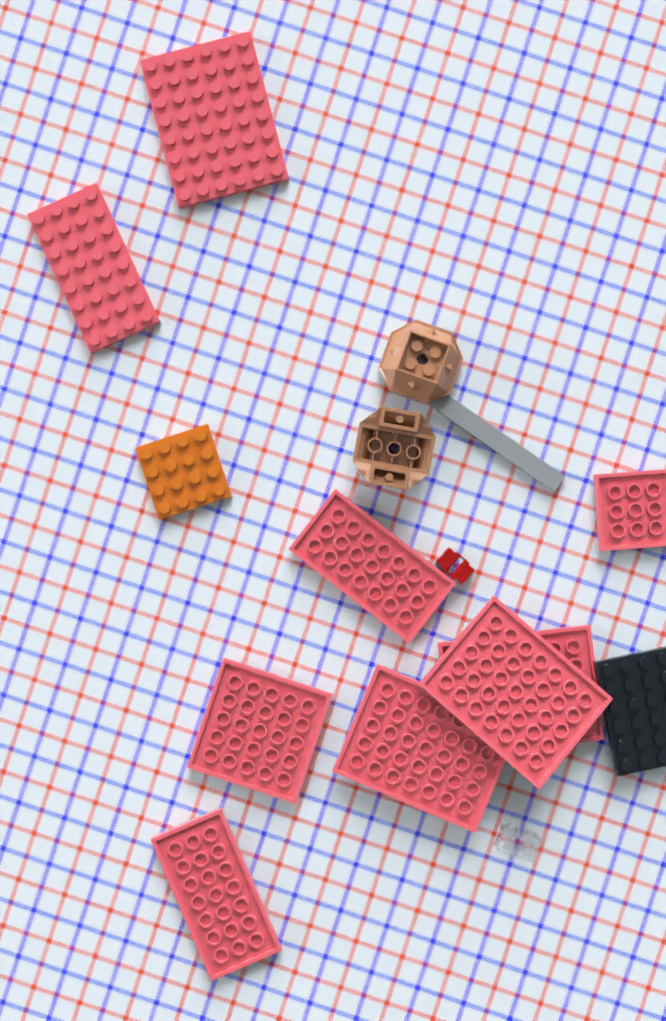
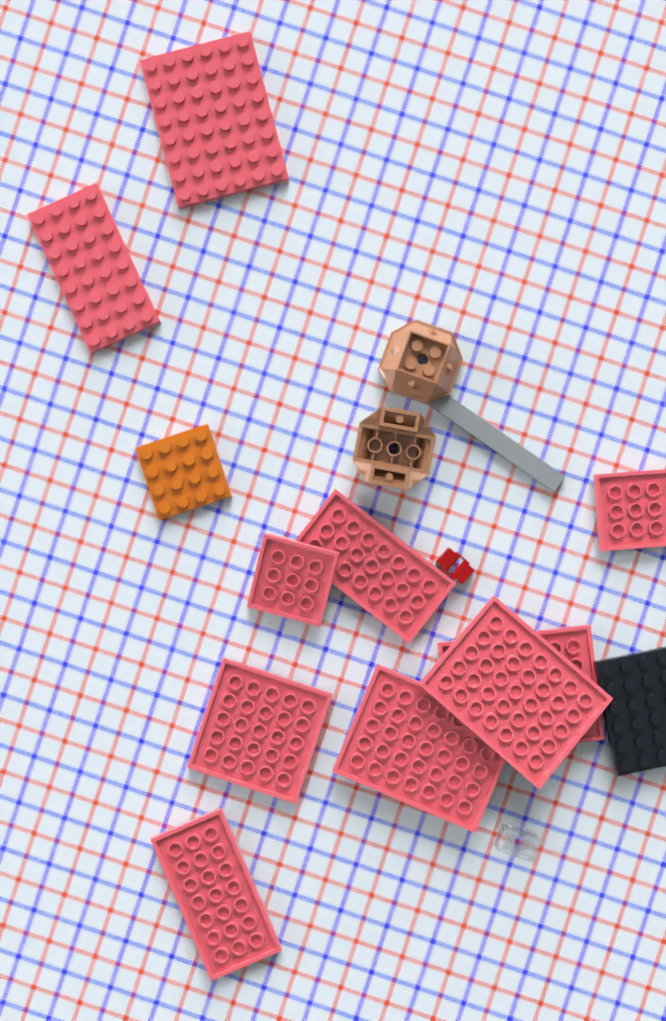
none -> coral plate [247,533,340,627]

